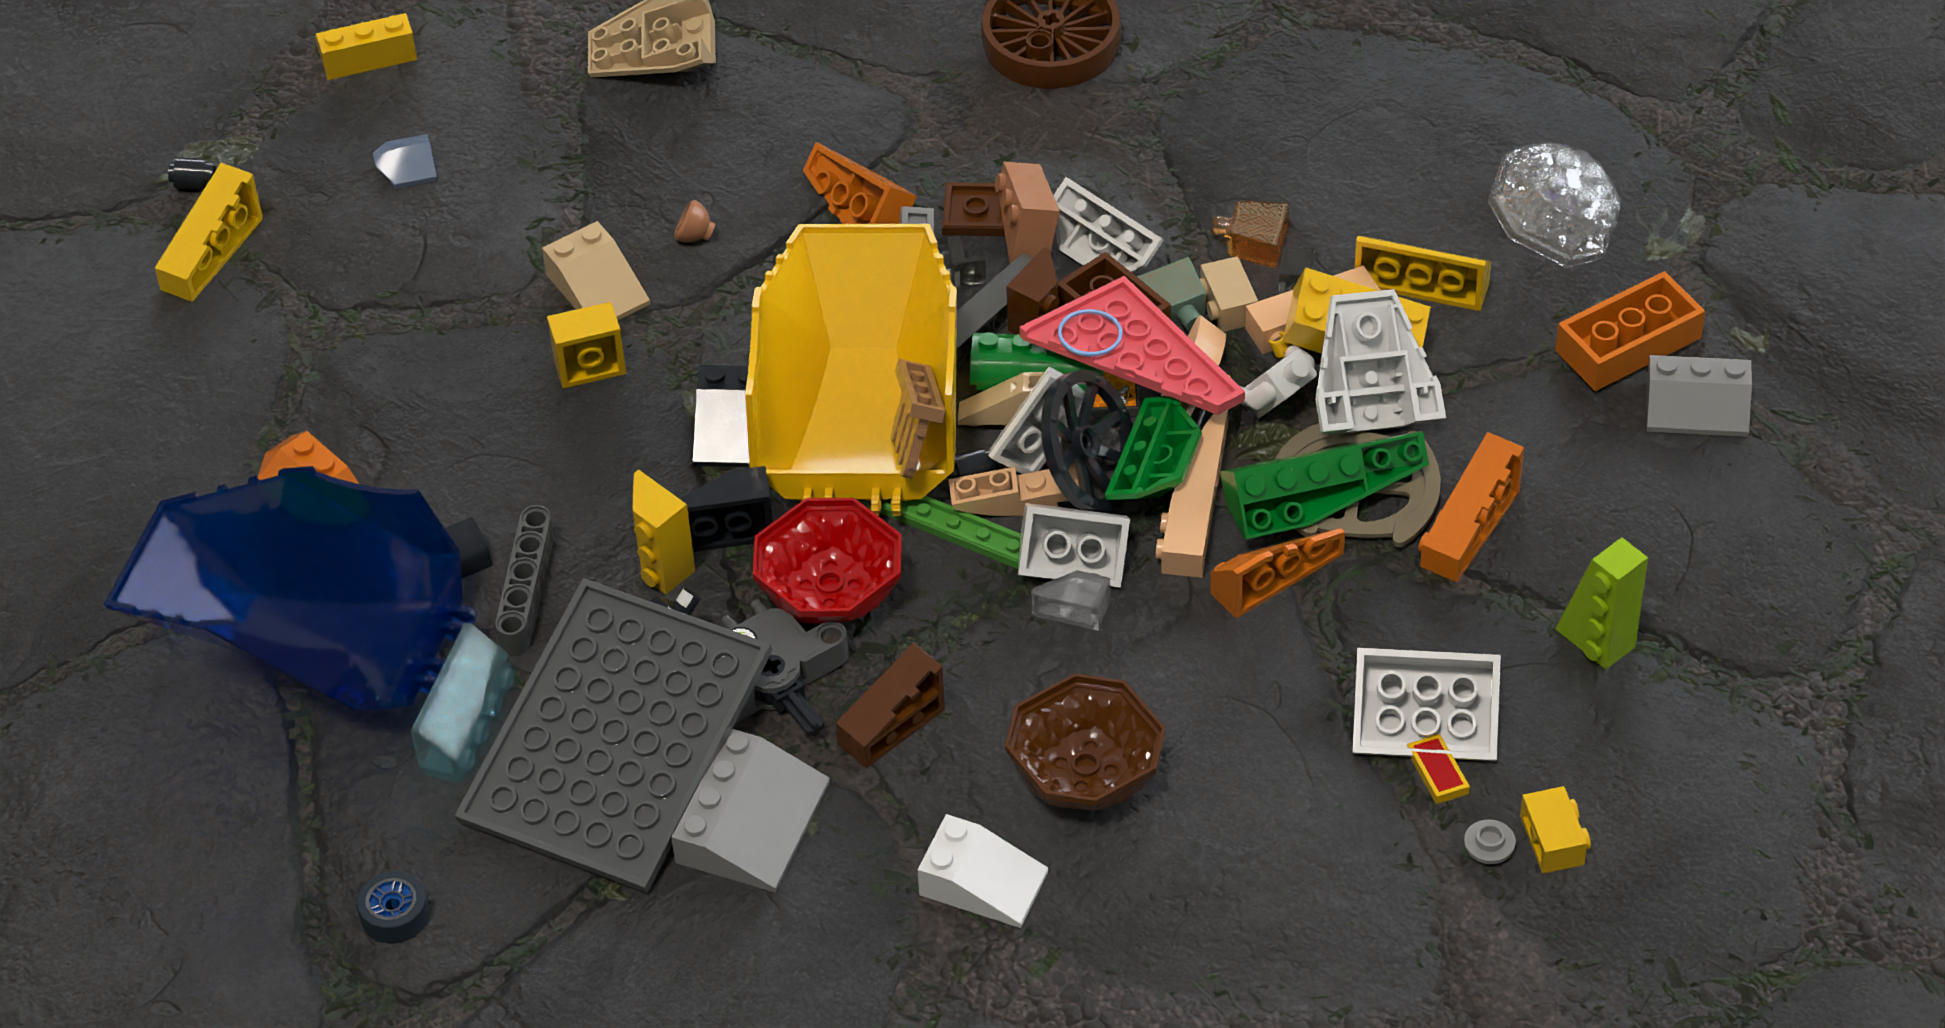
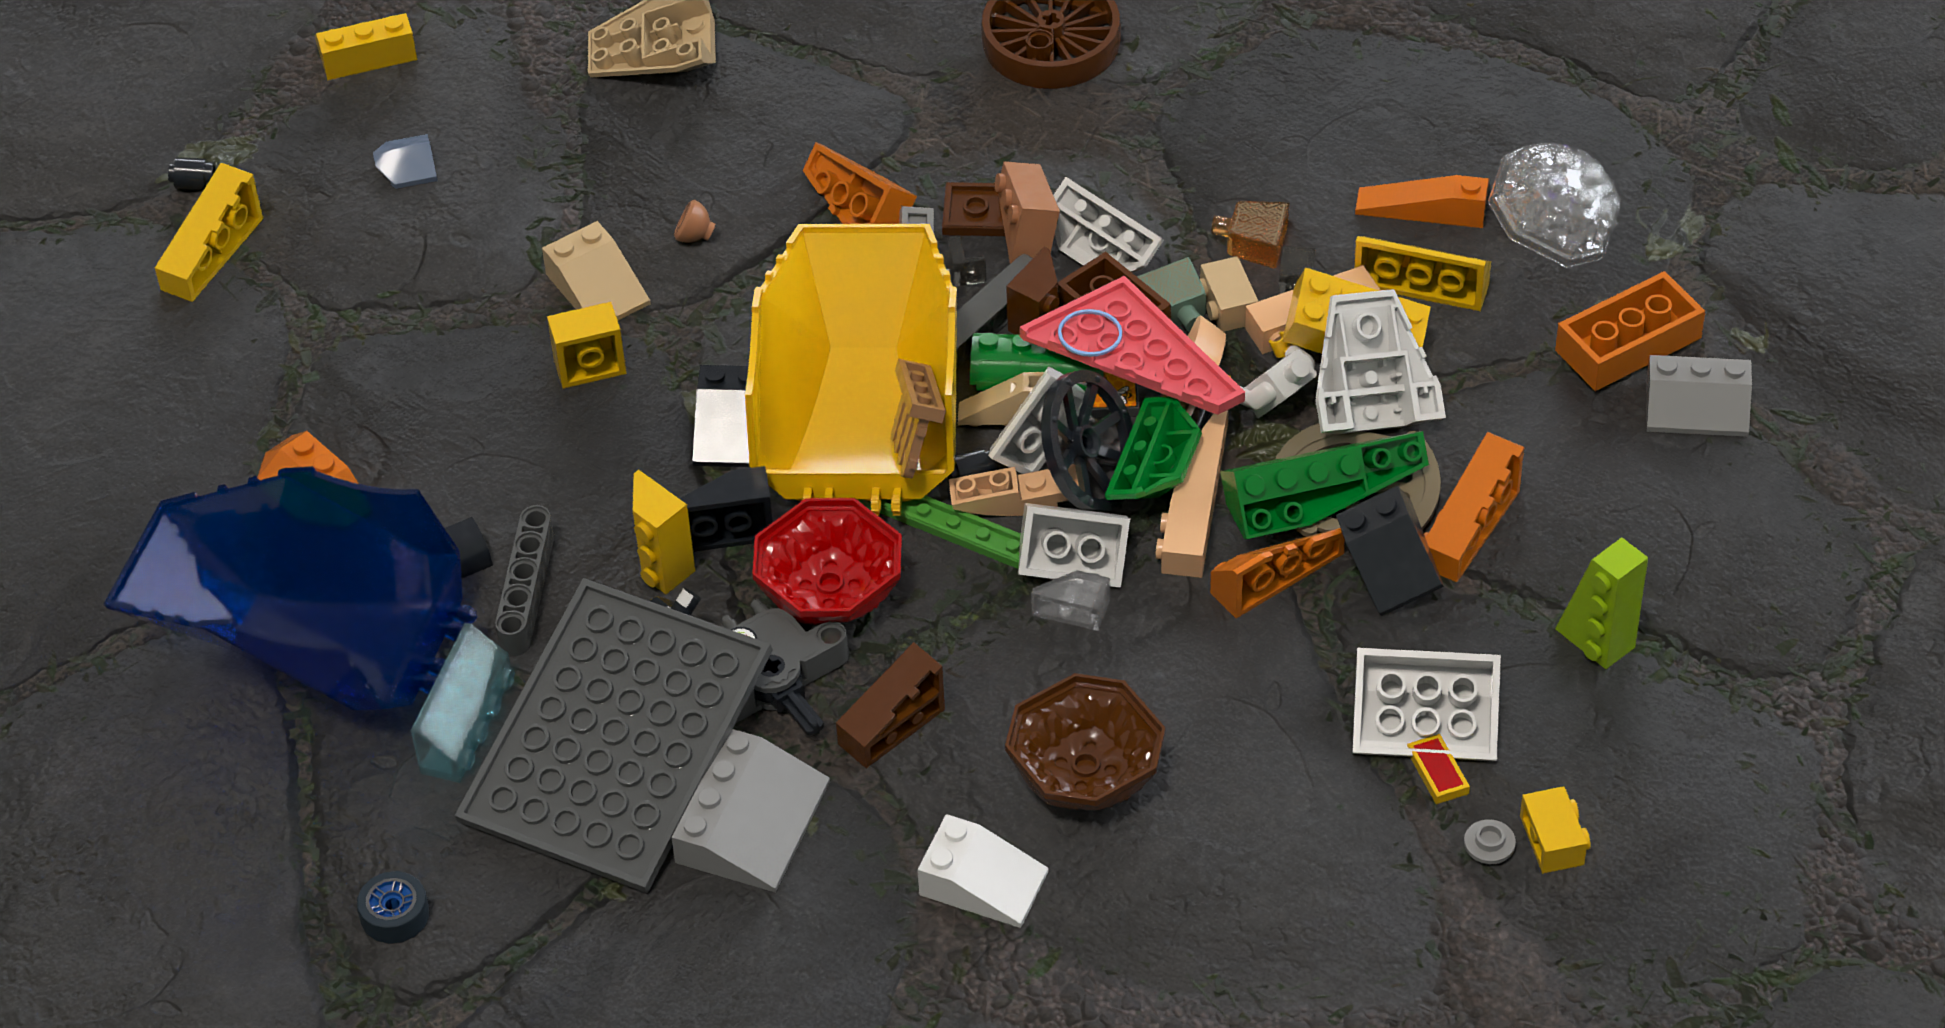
none -> black slope [1336,485,1444,616]
none -> orange wedge [1355,175,1490,228]

